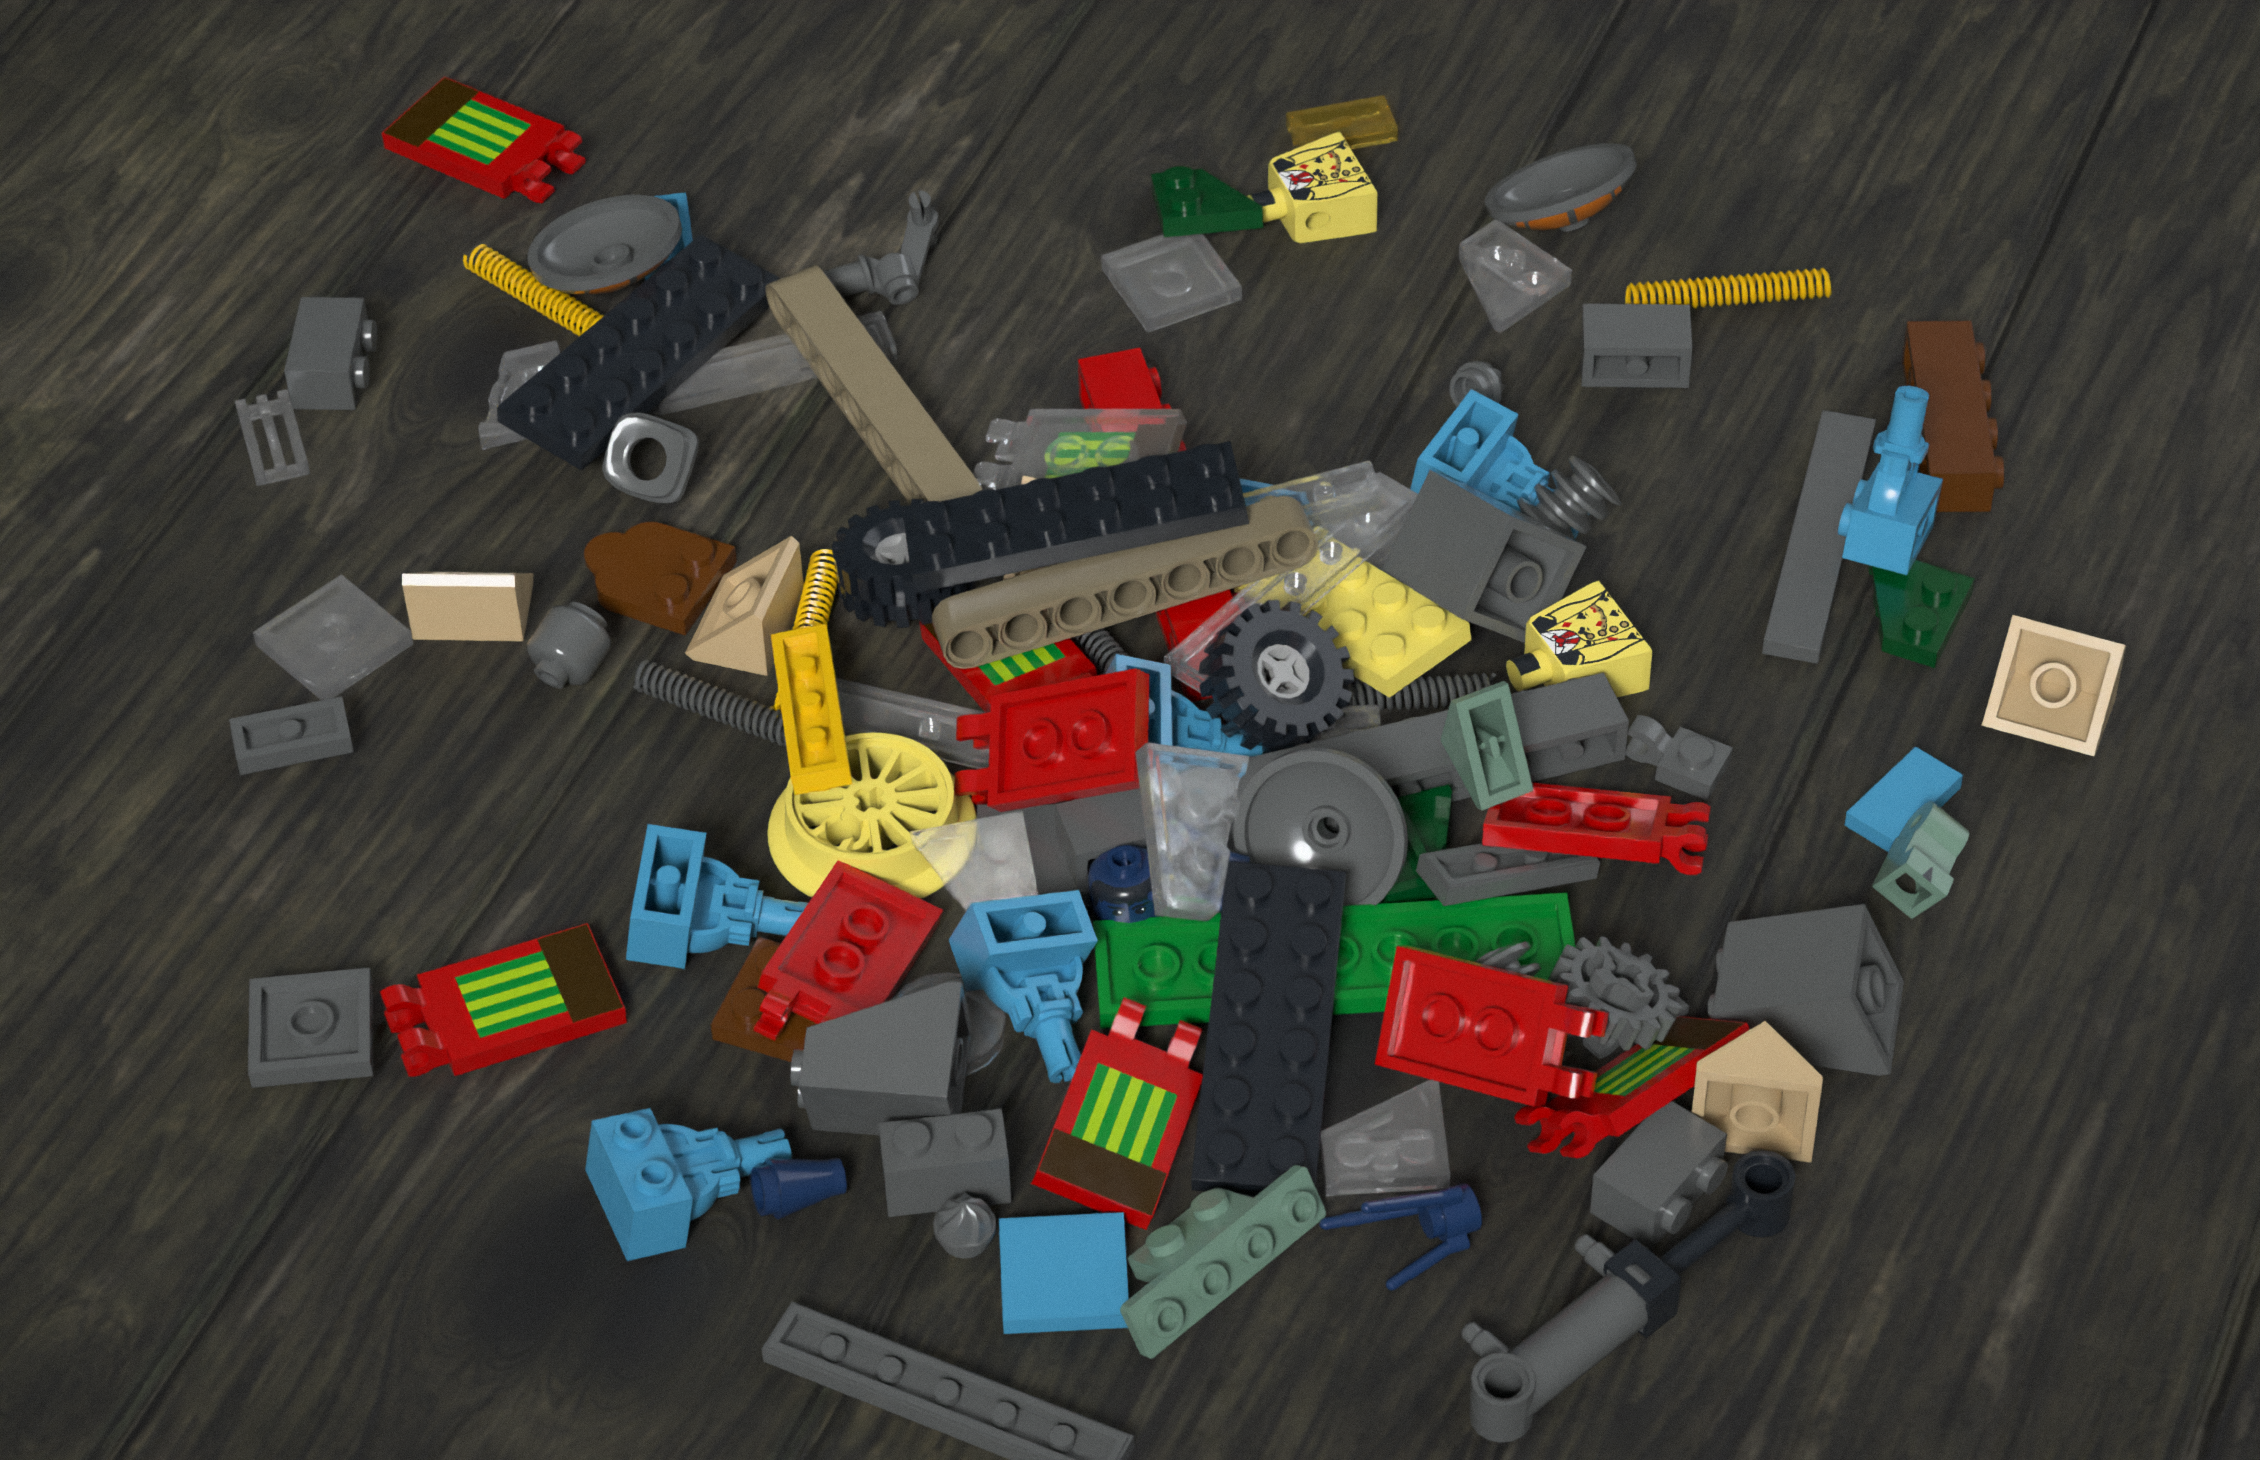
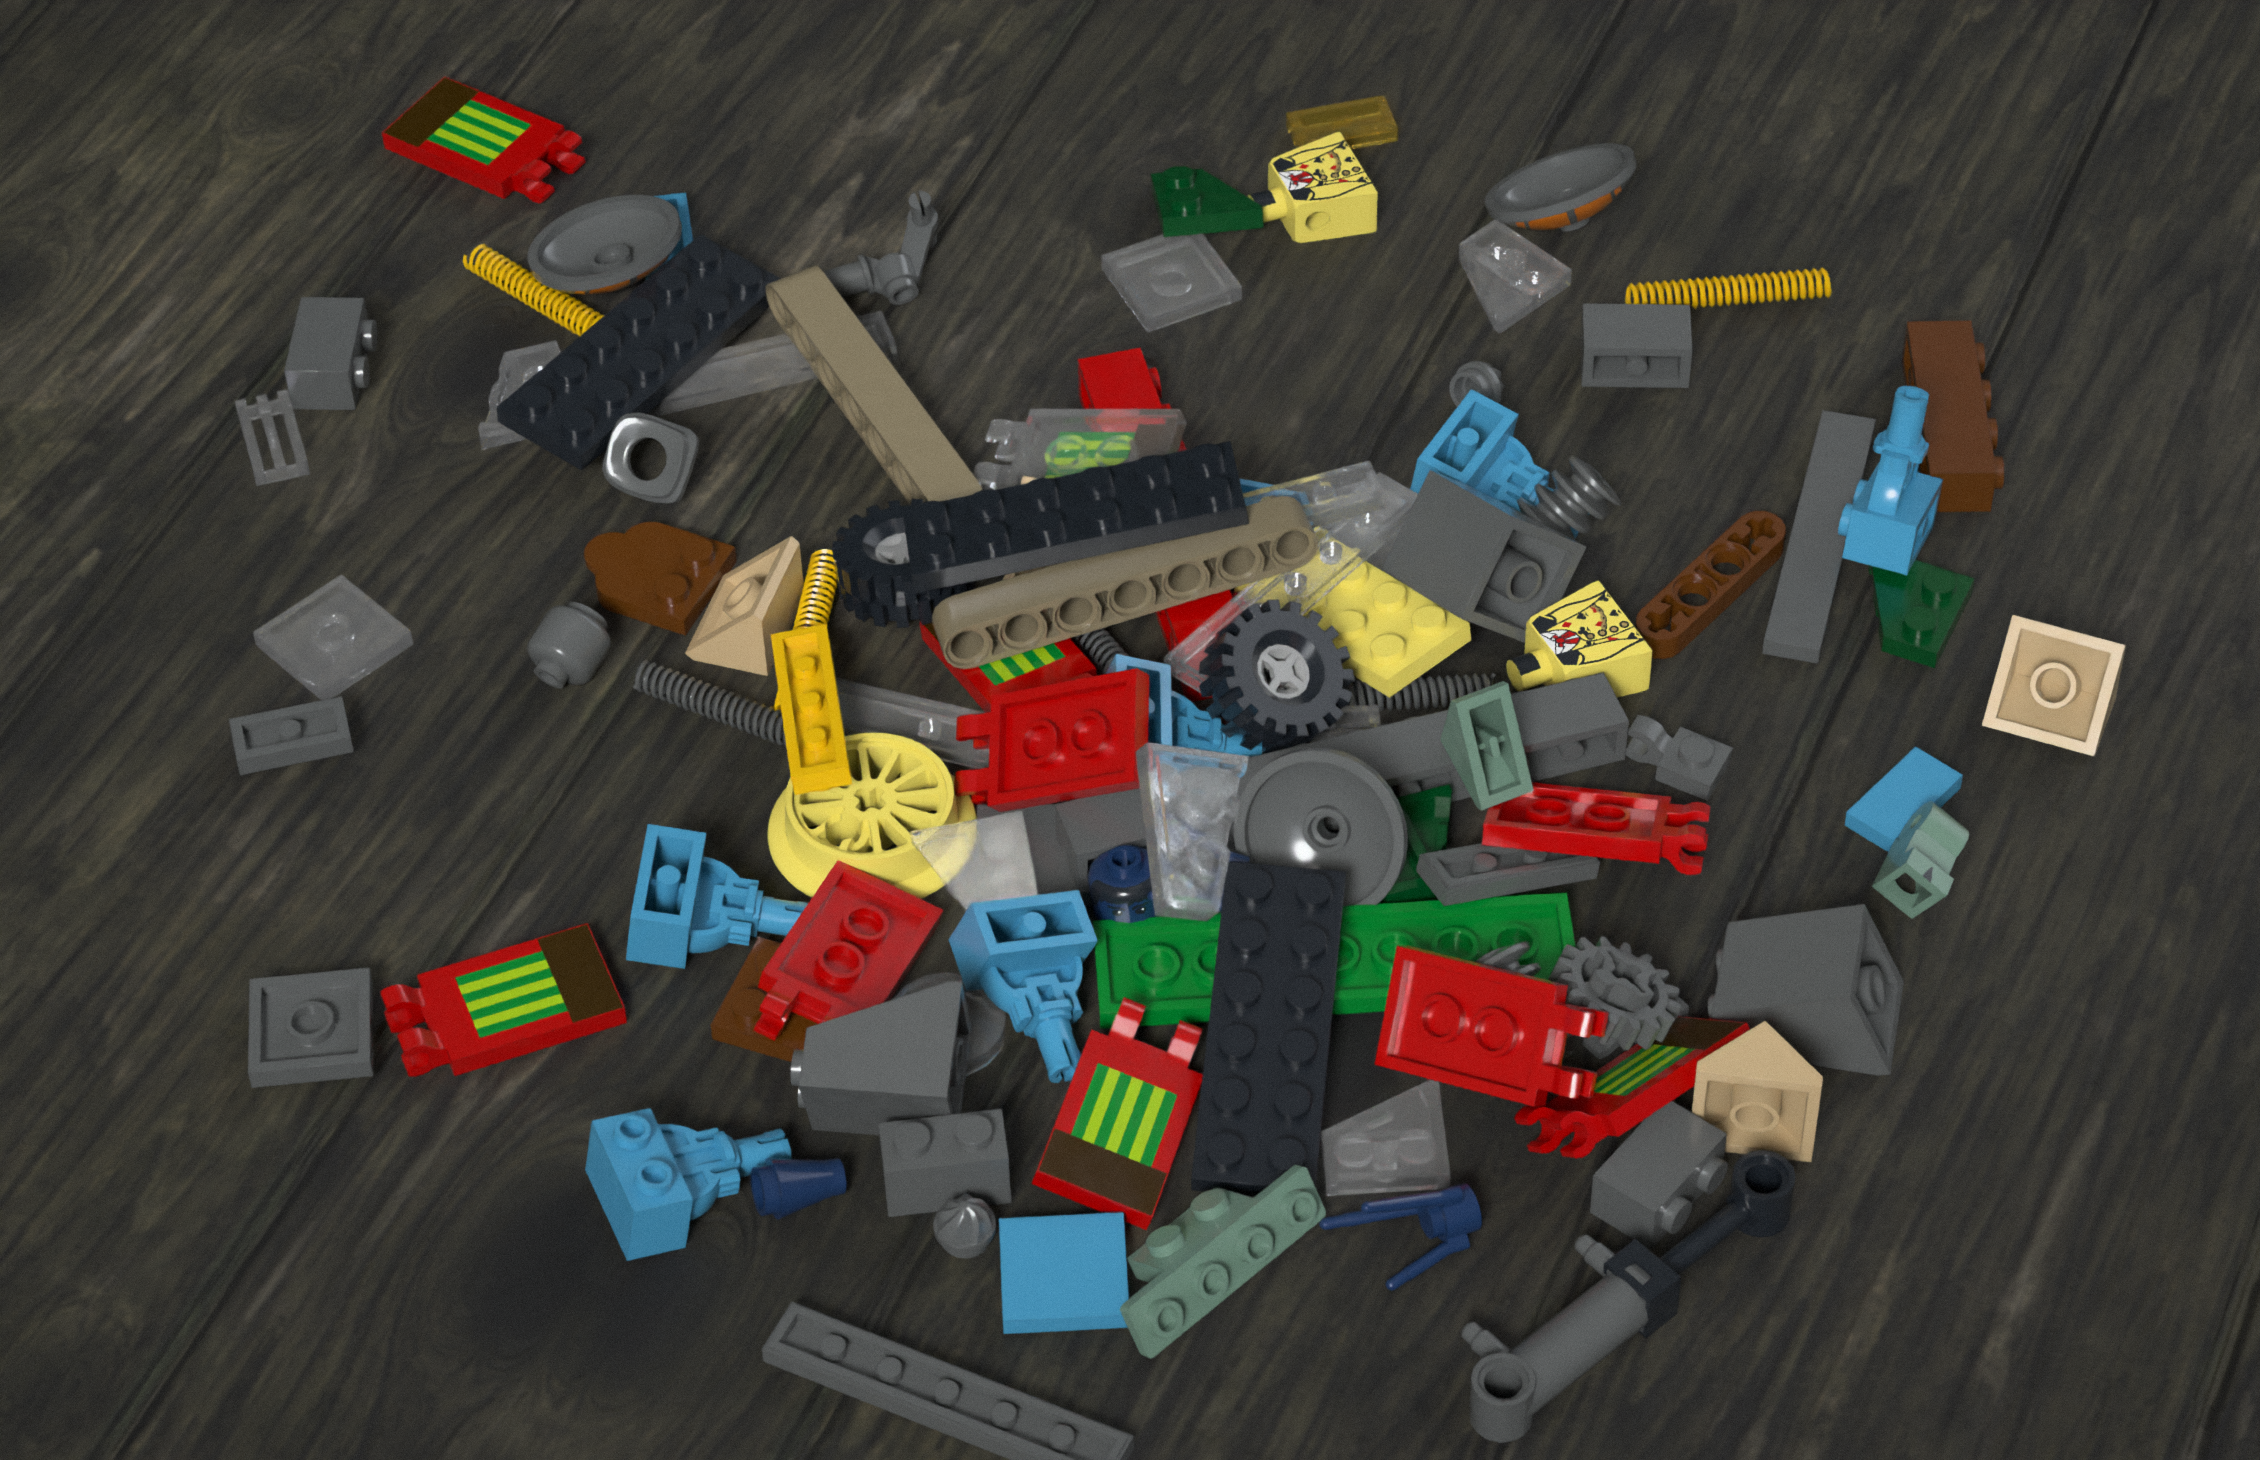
tan slope [402,572,533,641] -> none
none -> reddish brown beam [1636,511,1786,659]

